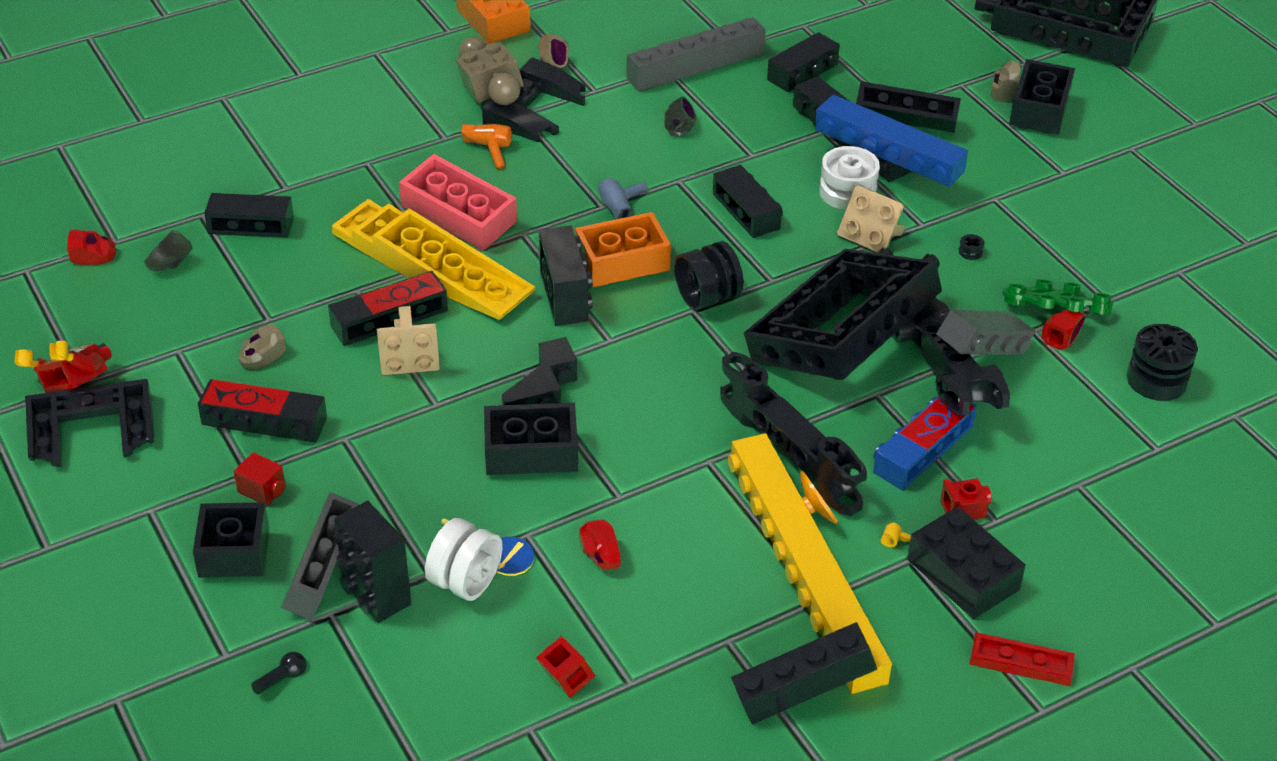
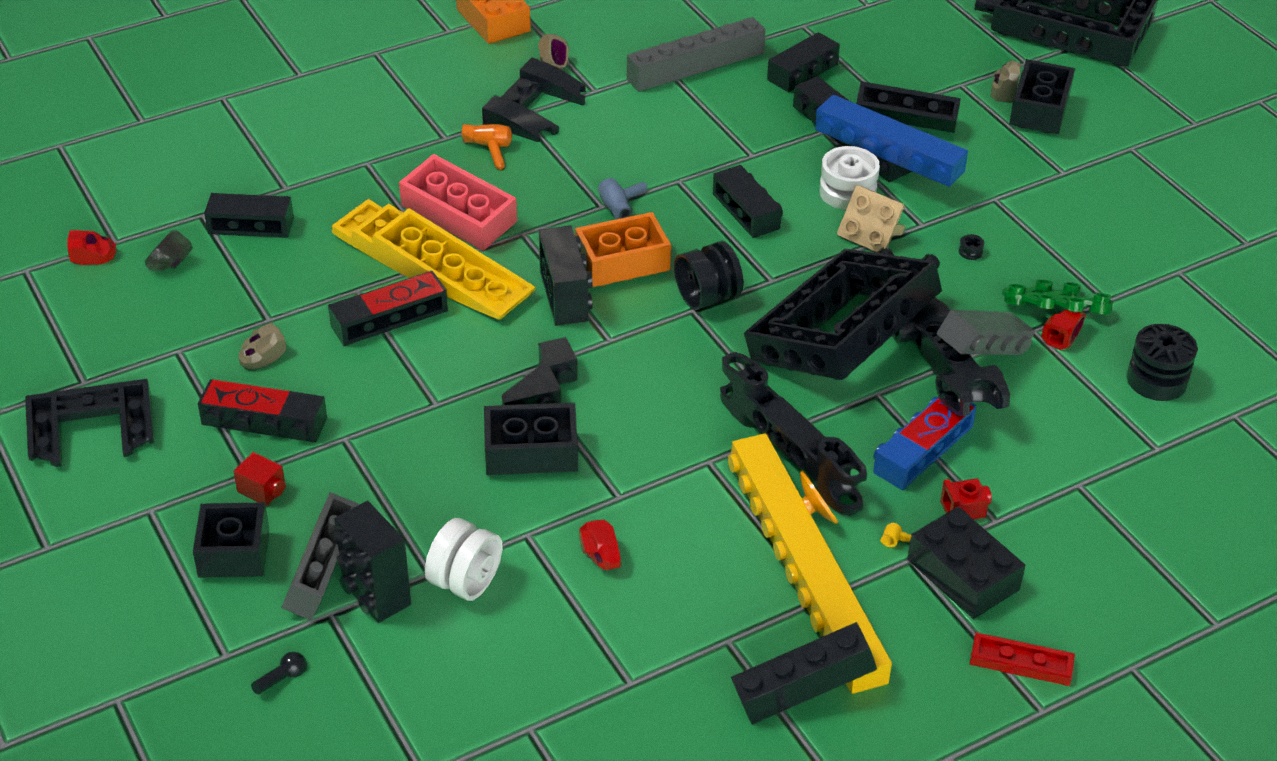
red torso [14,341,112,393] -> none
tan bracket [377,306,439,375] -> none
blue piece [441,518,534,576] -> none
dark tan brick [455,37,524,105] -> none
red brick [536,636,595,698] -> none
clear smoke rock [664,96,696,136] -> none

